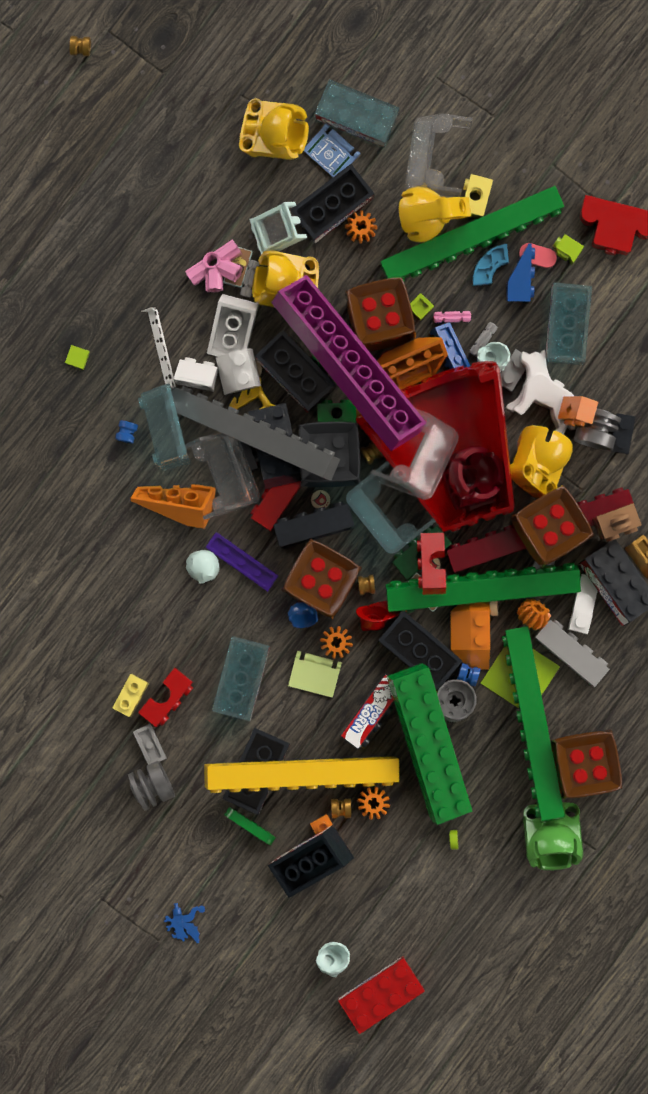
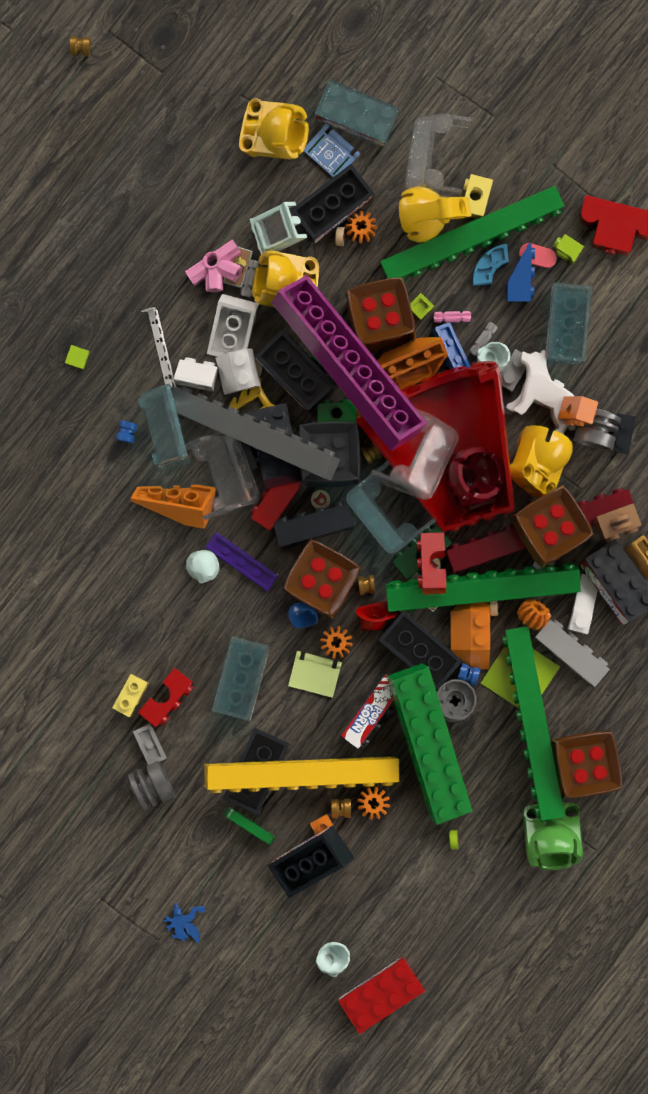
none -> tan tile [335,227,345,246]

